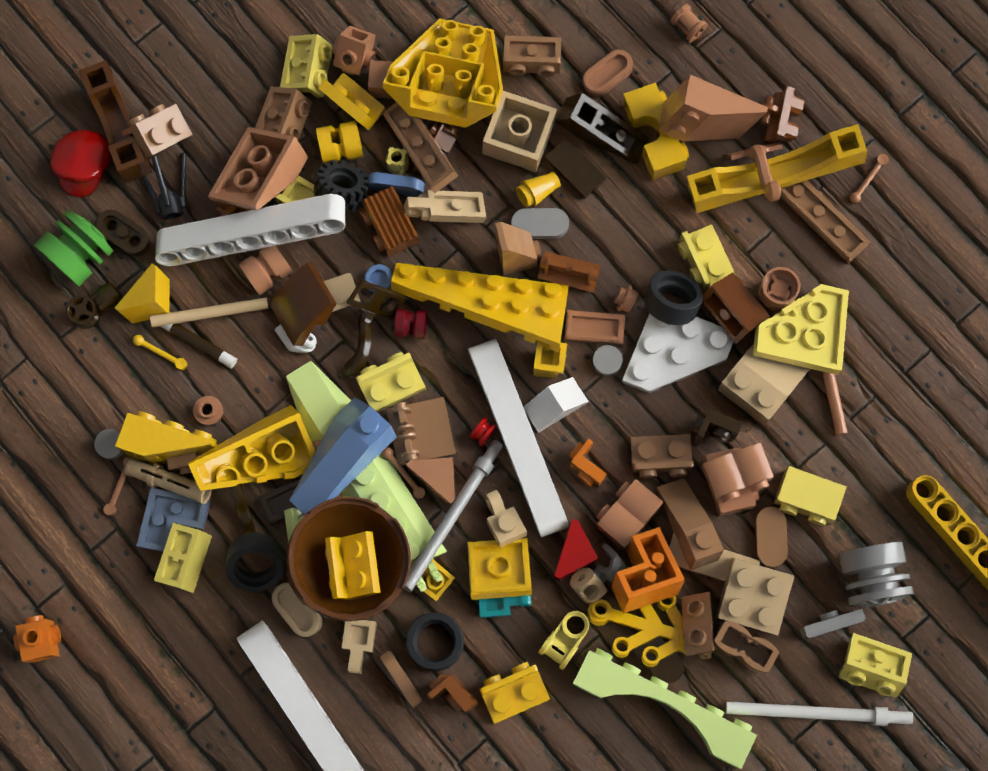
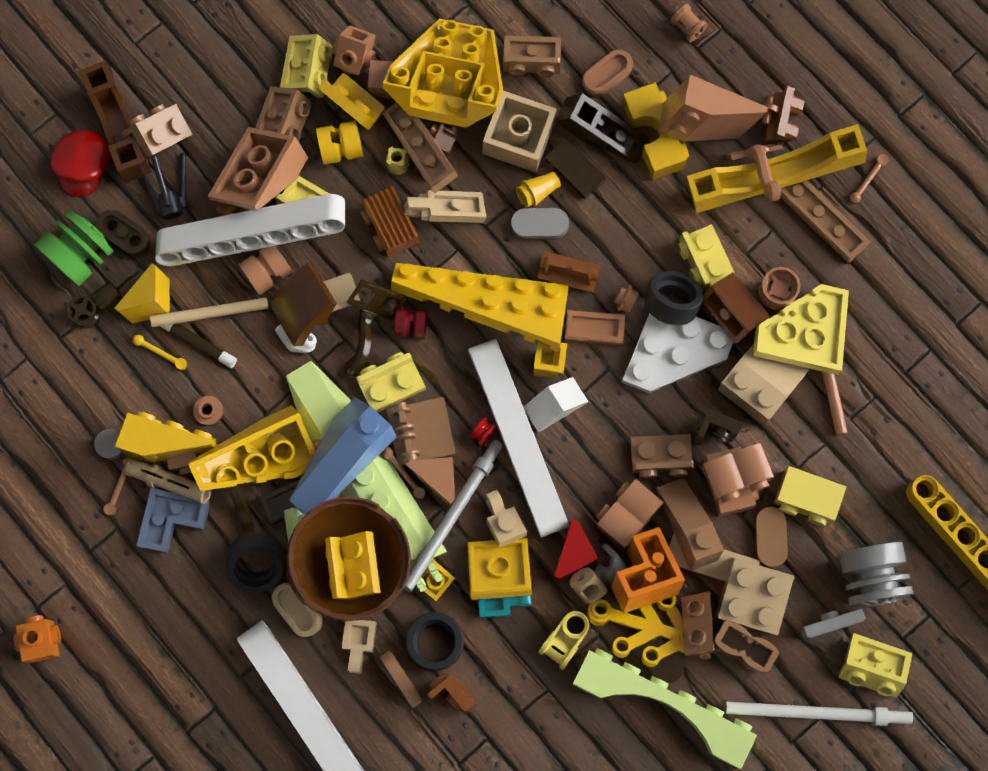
light yellow hinge [154,523,212,593] -> none
black tyre [313,160,369,213] -> none
medium blue tile [364,264,393,294] -> none
medium blue tile [367,172,425,196] -> none
yellow bracket [479,662,550,724] -> none
medium nougat slope [495,222,542,275] -> none
orange bracket [569,439,607,487] -> none
light grey tile [593,345,623,376] -> none

